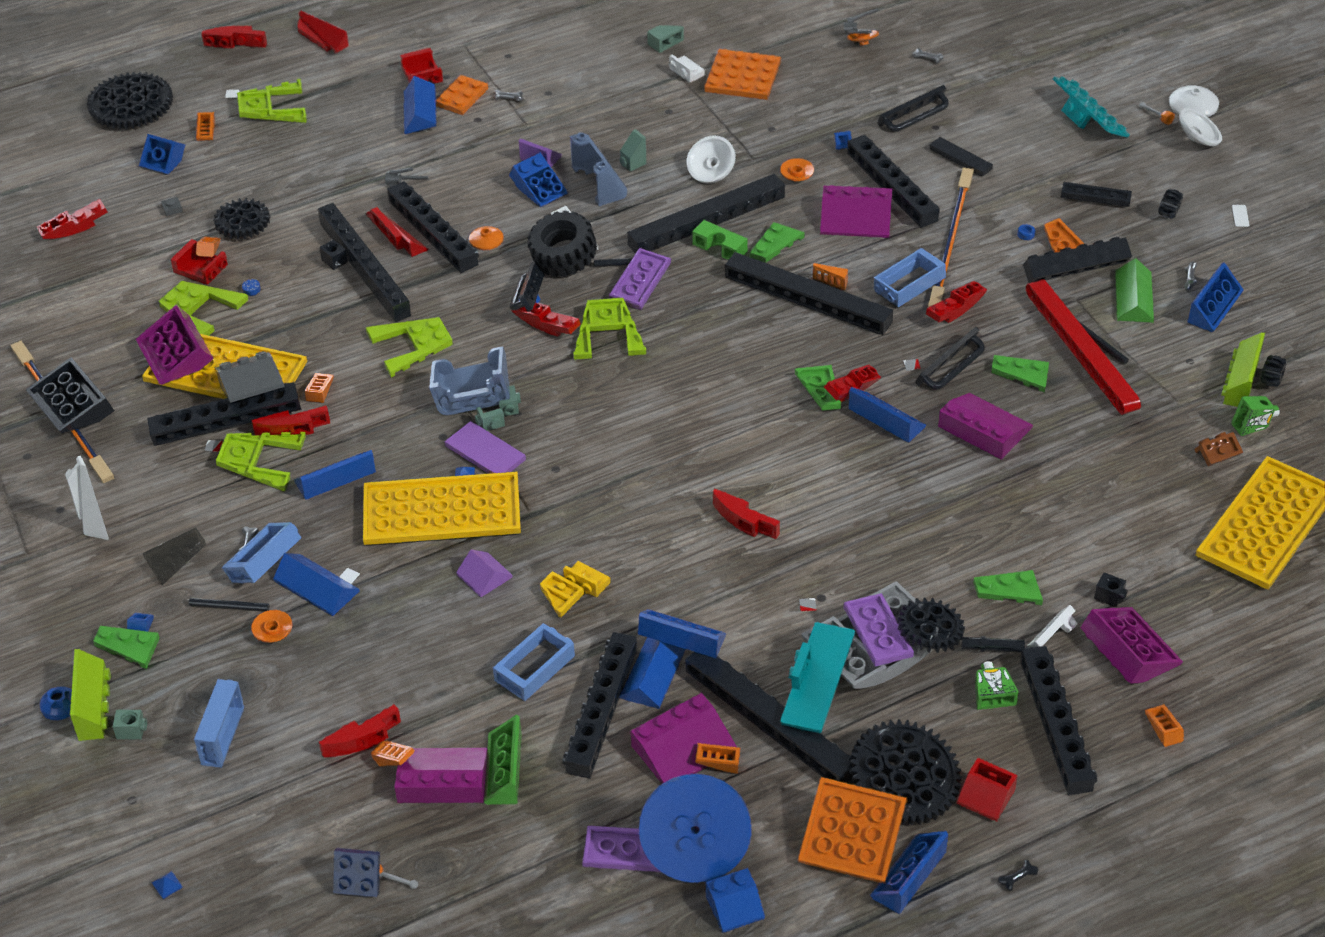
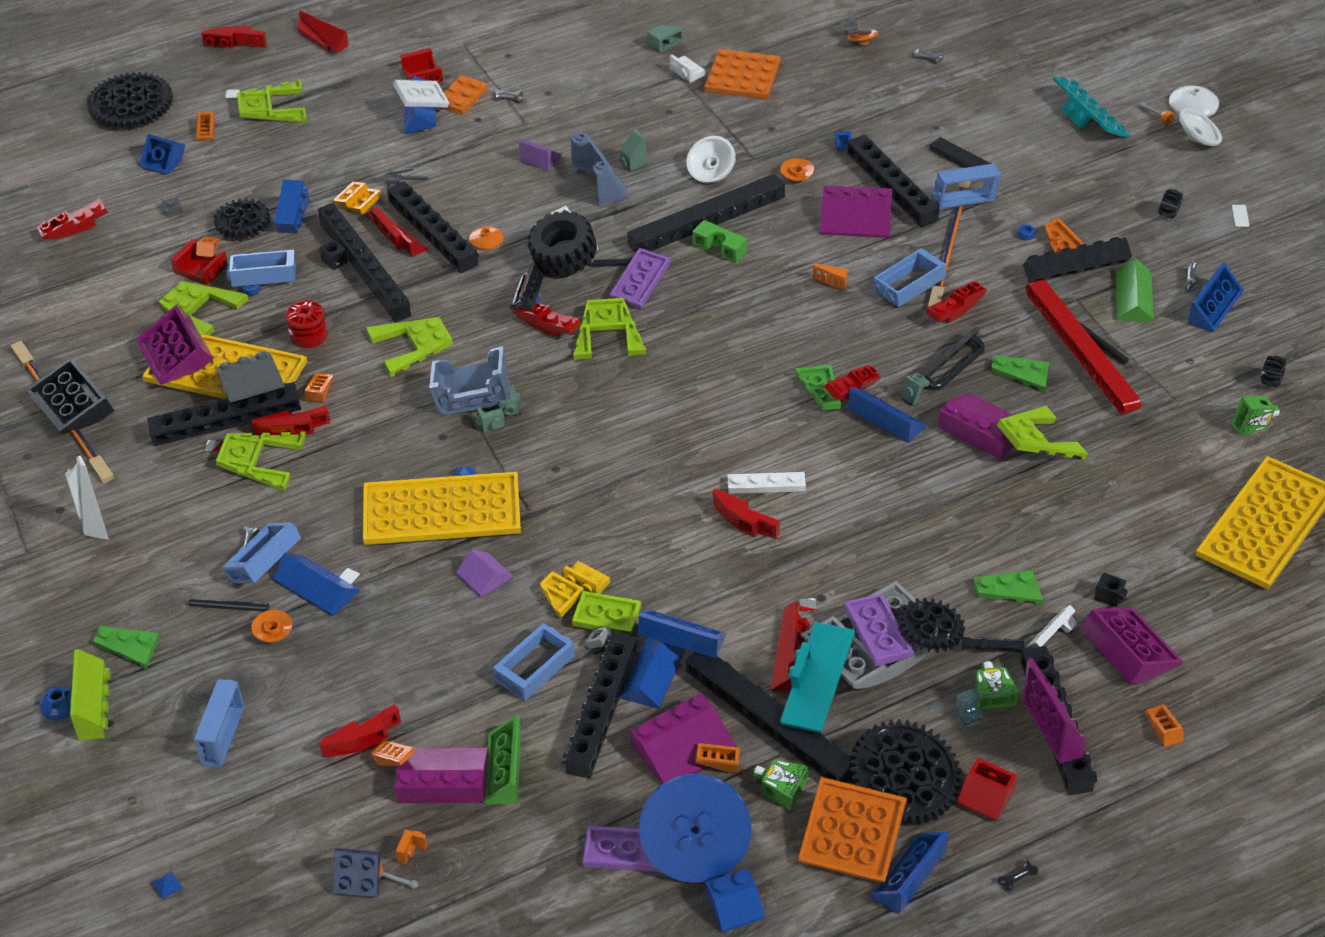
sand green brick [113,710,147,739] -> none
blue slope [127,613,154,632] -> none
clear smoke wing [143,527,206,585] -> none
blue slope [294,450,376,500] -> none
medium lavender tile [445,421,526,474] -> none
blue slope [509,152,568,208] -> none
black brick [725,252,893,336] -> none
bright green wing [750,222,805,263] -> none
black piece [877,85,949,132] -> none
light grey sticker [904,359,921,370] -> none
black plate [1061,182,1132,207] -> none
dark orange bracket [1194,432,1243,466] -> none
lime slope [1221,332,1265,407] -> none
none -> medium blue window [227,250,297,287]
none -> blue wedge [274,179,310,233]
none -> red wheel [286,300,328,348]
none -> light orange slope [333,182,382,215]
none -> white tile [393,80,449,107]
none -> orange bracket [396,830,427,865]
none -> lime plate [572,591,642,636]
none -> light grey plate [585,626,613,649]
none -> white plate [728,472,806,494]
none -> bright green torso [753,759,808,810]
none -> red wedge [771,601,810,691]
none -> sand green bracket [899,373,930,405]
none -> medium blue window [932,163,1001,209]
none -> clear light blue bracket [955,688,984,725]
none -> lime wing [997,406,1088,460]
none -> magenta slope [1022,658,1087,764]

